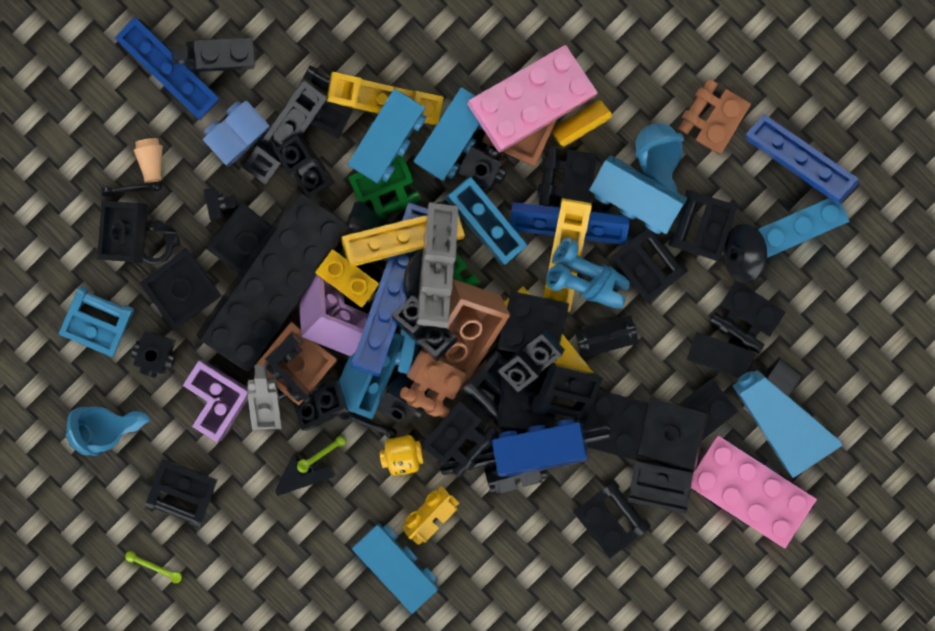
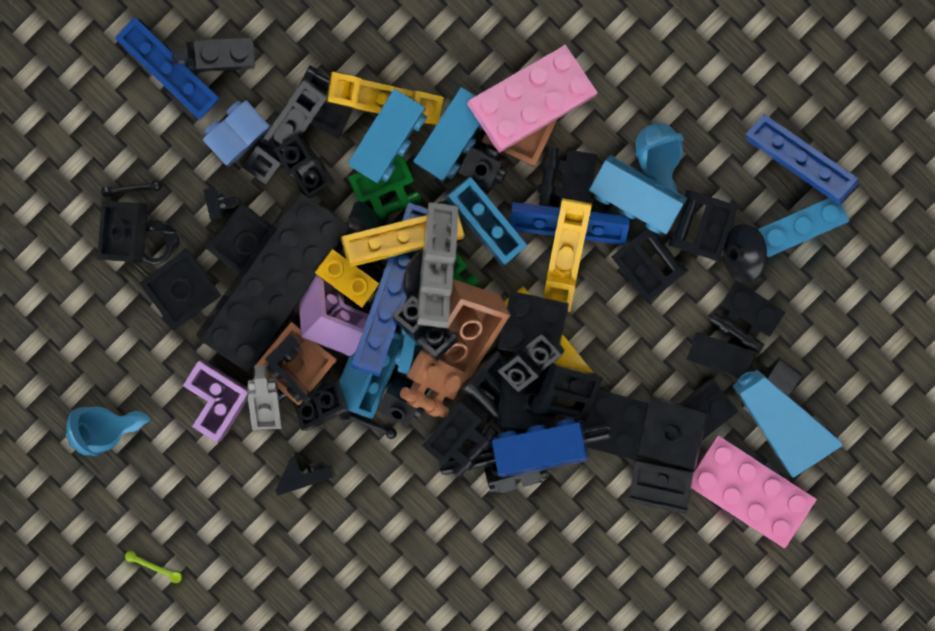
dark azure plate [59,286,134,357] -> none
black brick [131,331,176,378] -> none
light nougat cone [133,138,163,183] -> none
black plate [145,459,218,529] -> none
lime hinge [297,435,347,473] -> none
dark azure brick [352,523,439,614] -> none
yellow head [379,435,424,476] -> none
yellow hinge [402,485,459,545] -> none
dark azure piece [546,237,631,308] -> none
yellow slope [552,100,612,148] -> none
black plate [573,480,651,558] -> none
black hinge [575,315,639,358] -> none
nougat plate [678,79,751,155] -> none

